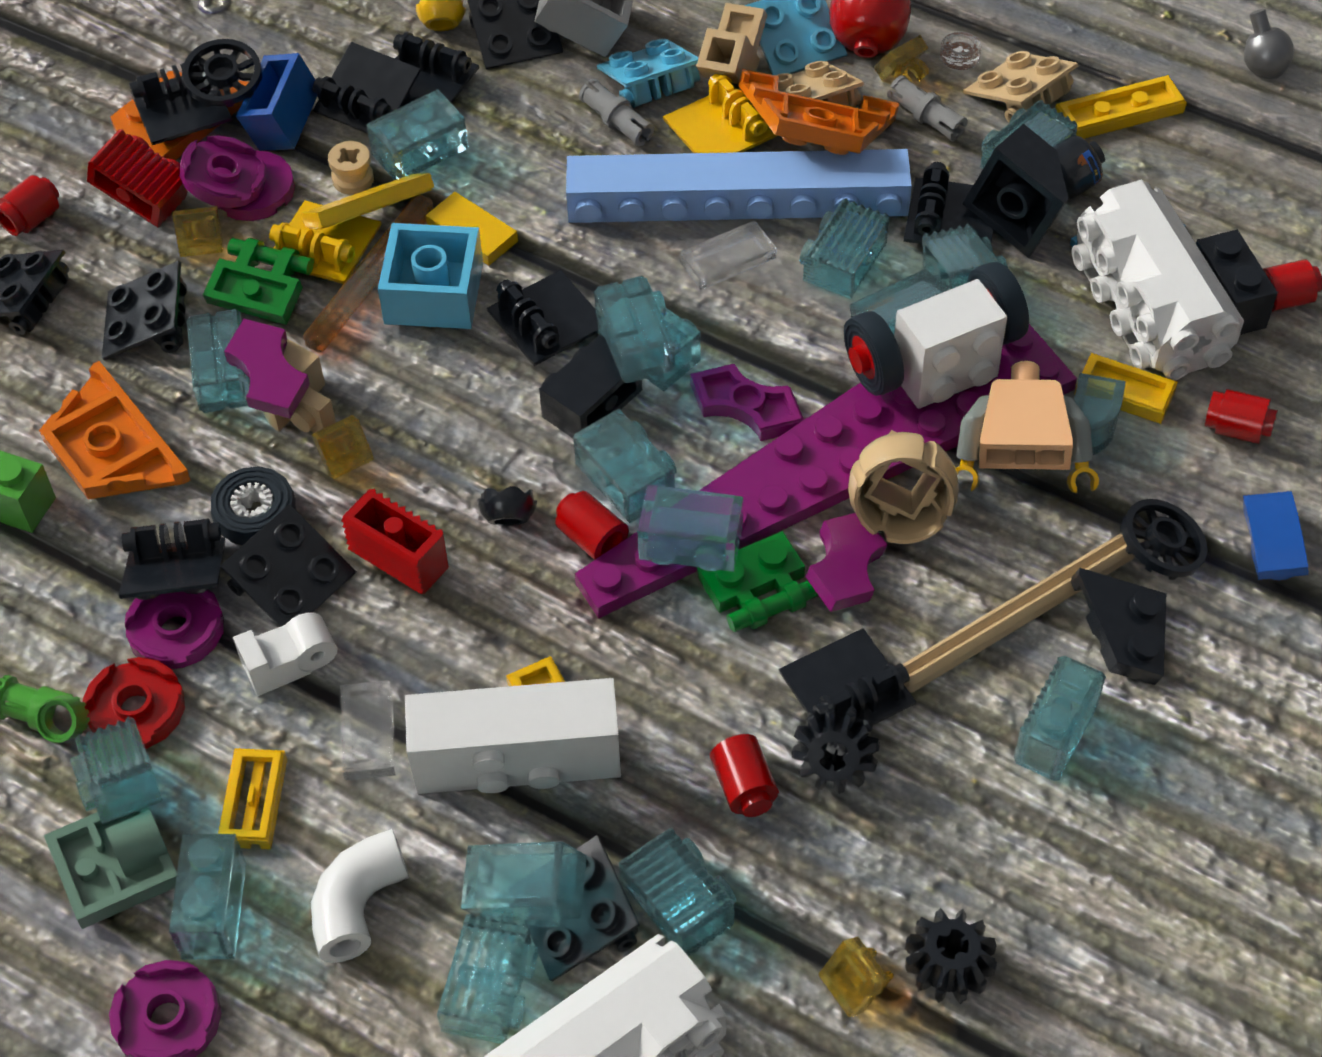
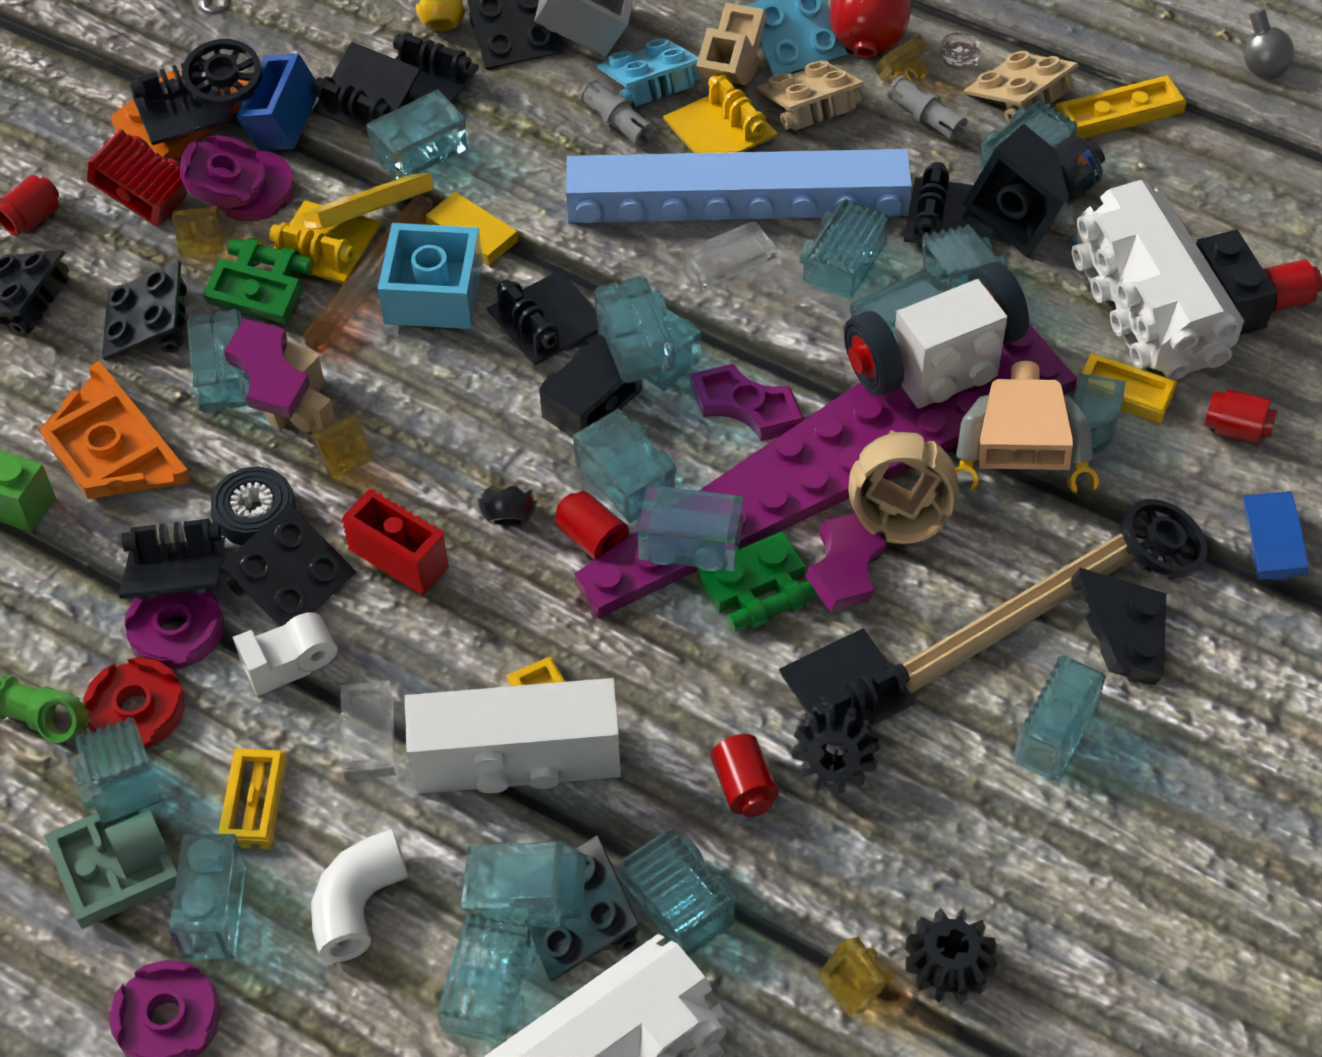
tan wheel [328,141,374,195] -> none
orange wing [738,68,899,155] -> none

